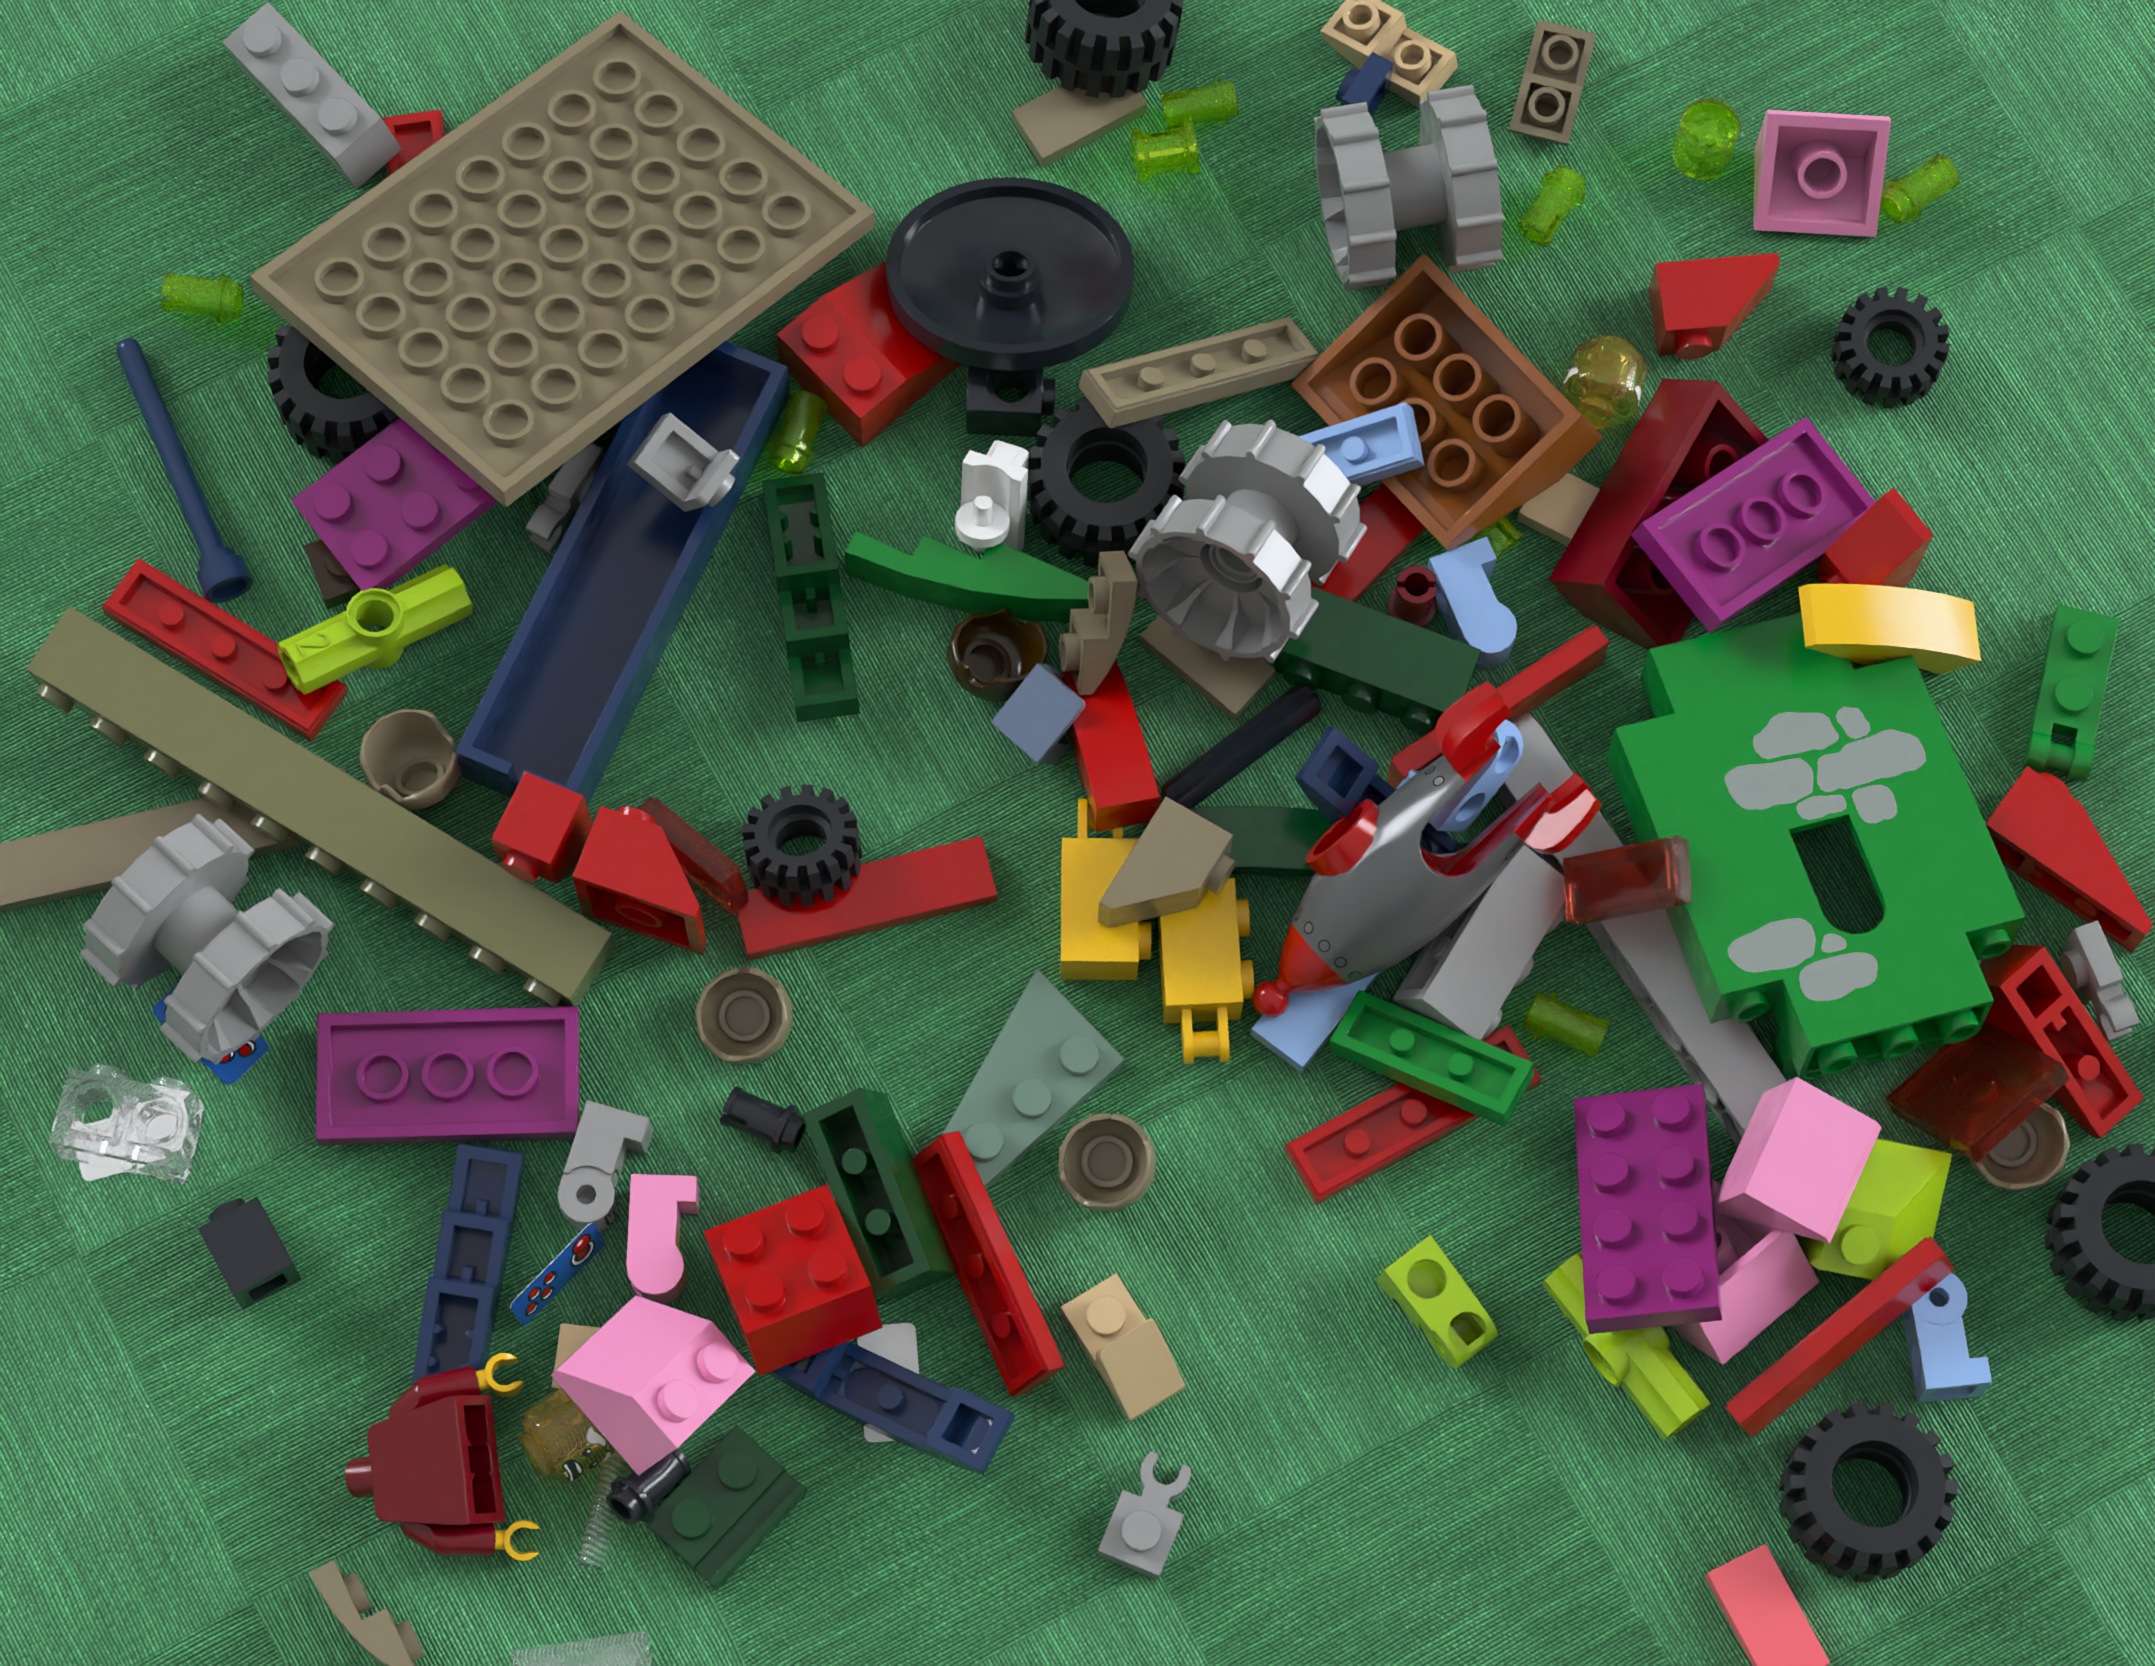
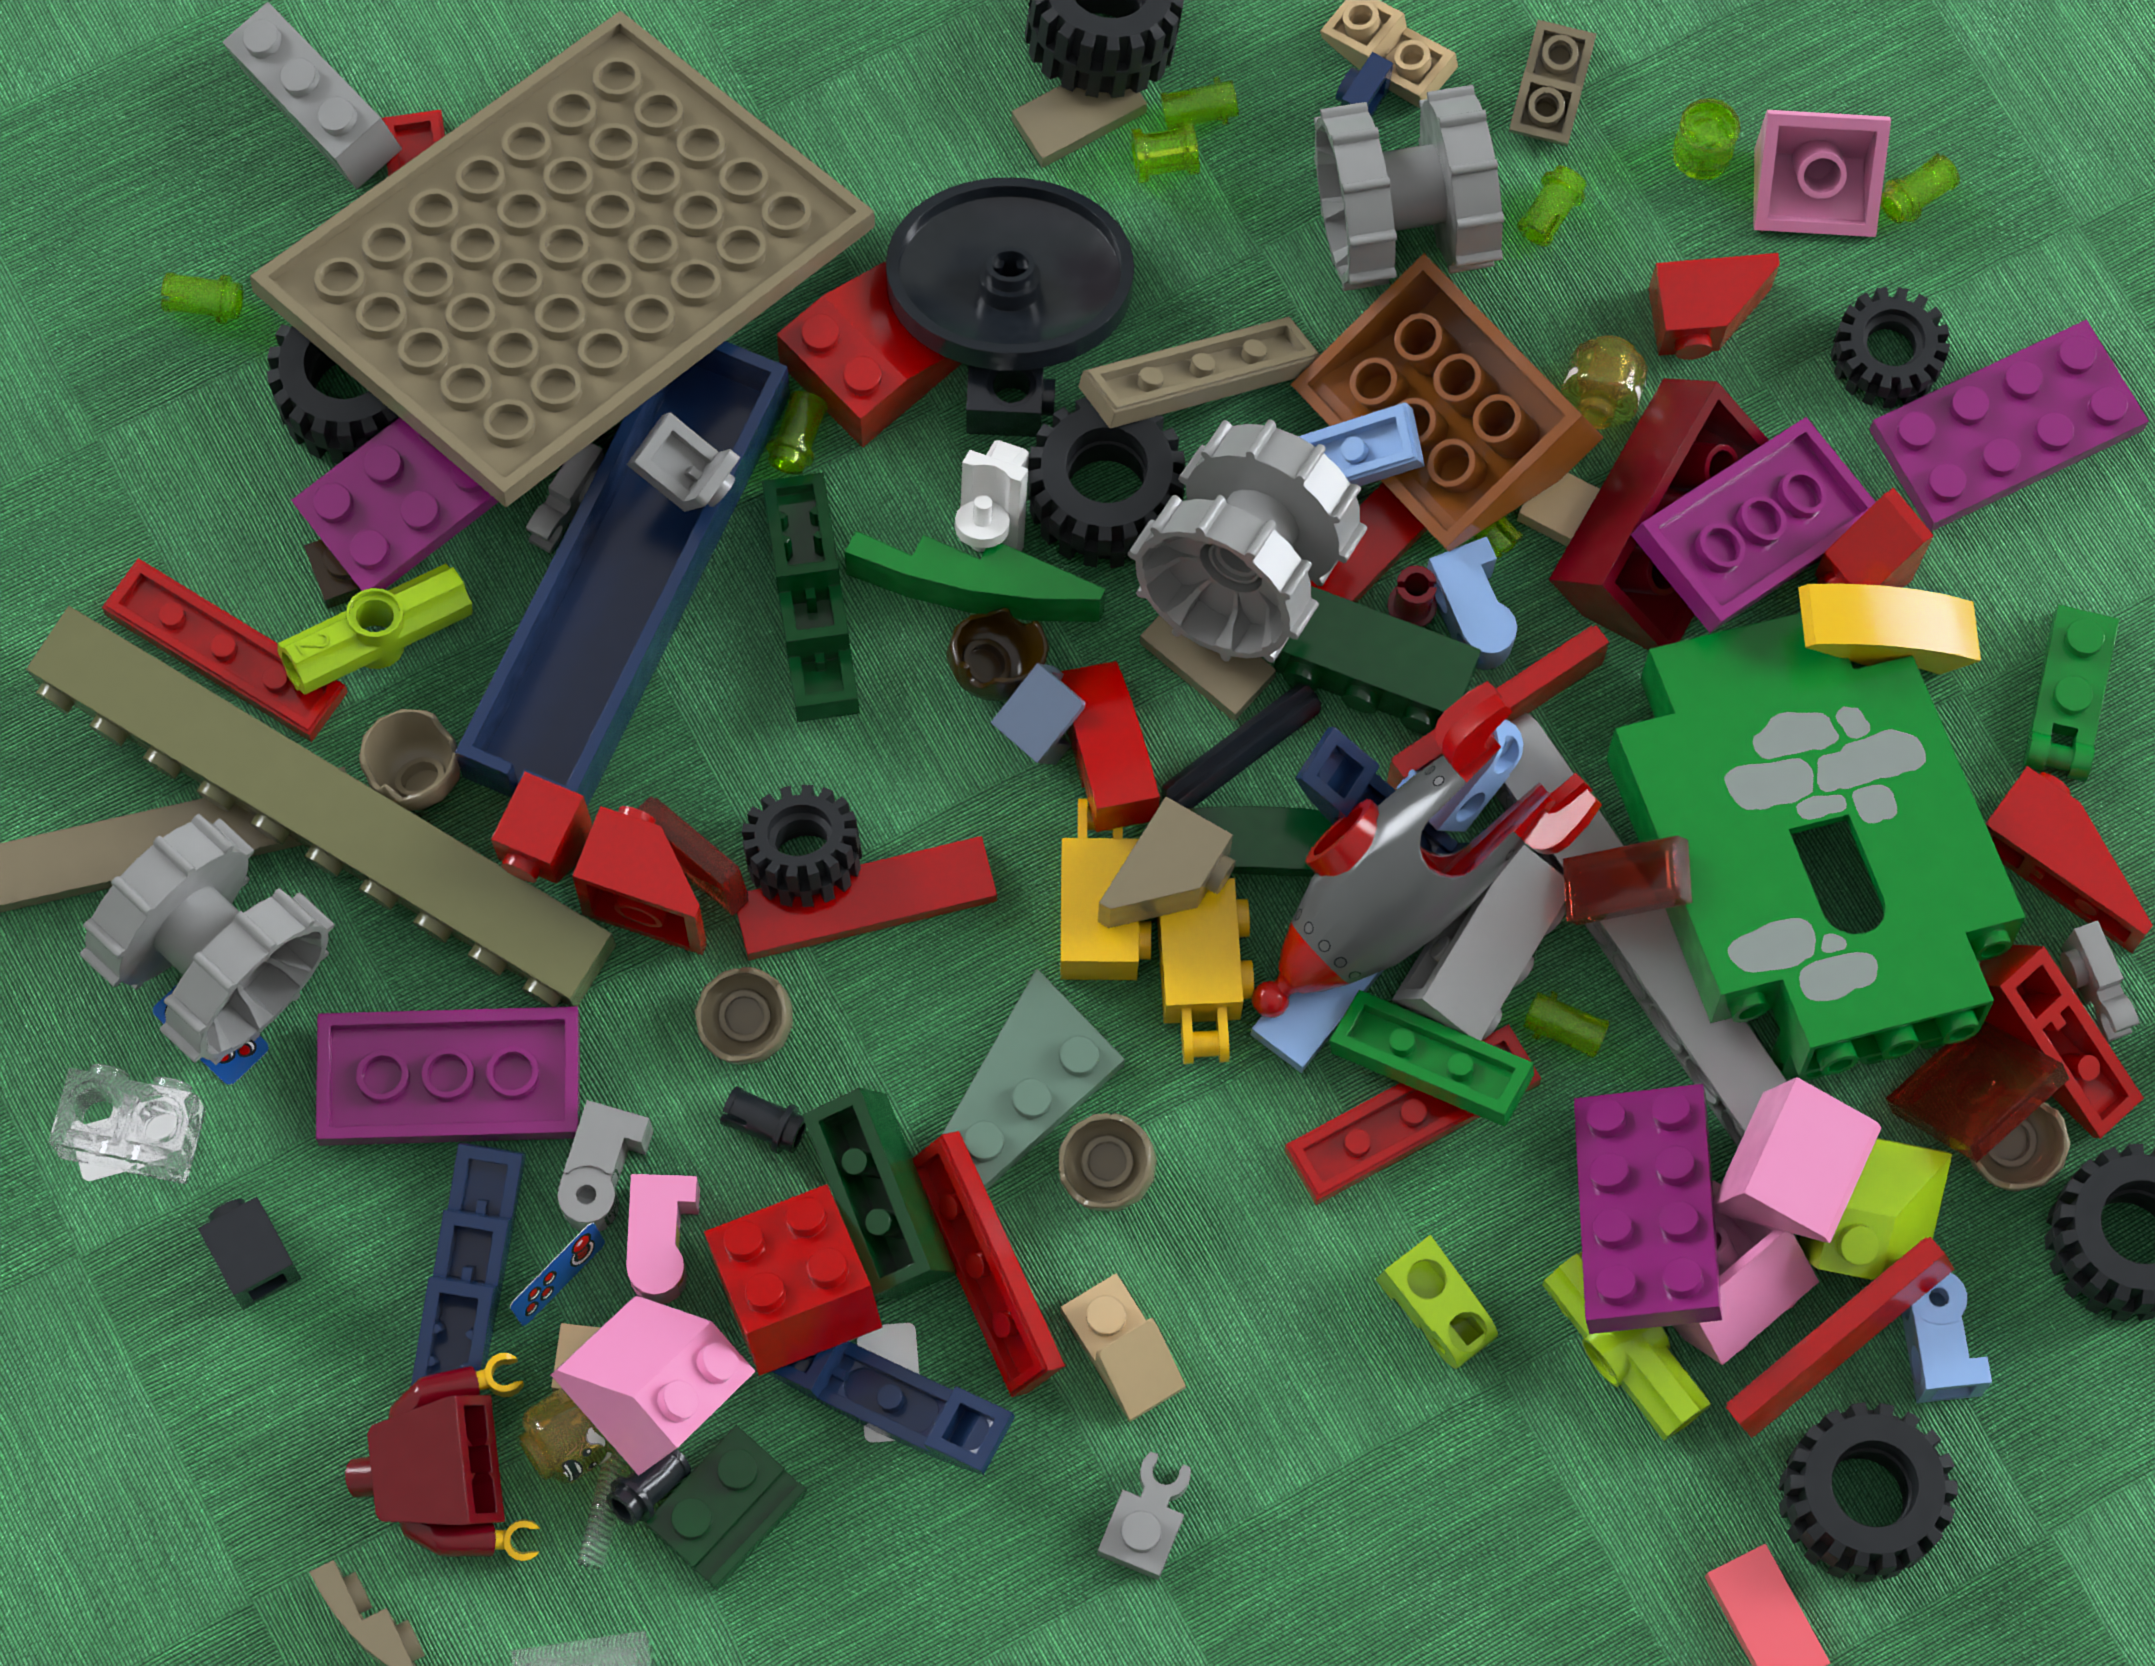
dark blue piece [116,338,253,603] -> none
dark tan slope [1059,551,1138,695] -> none
none -> magenta plate [1869,319,2149,532]

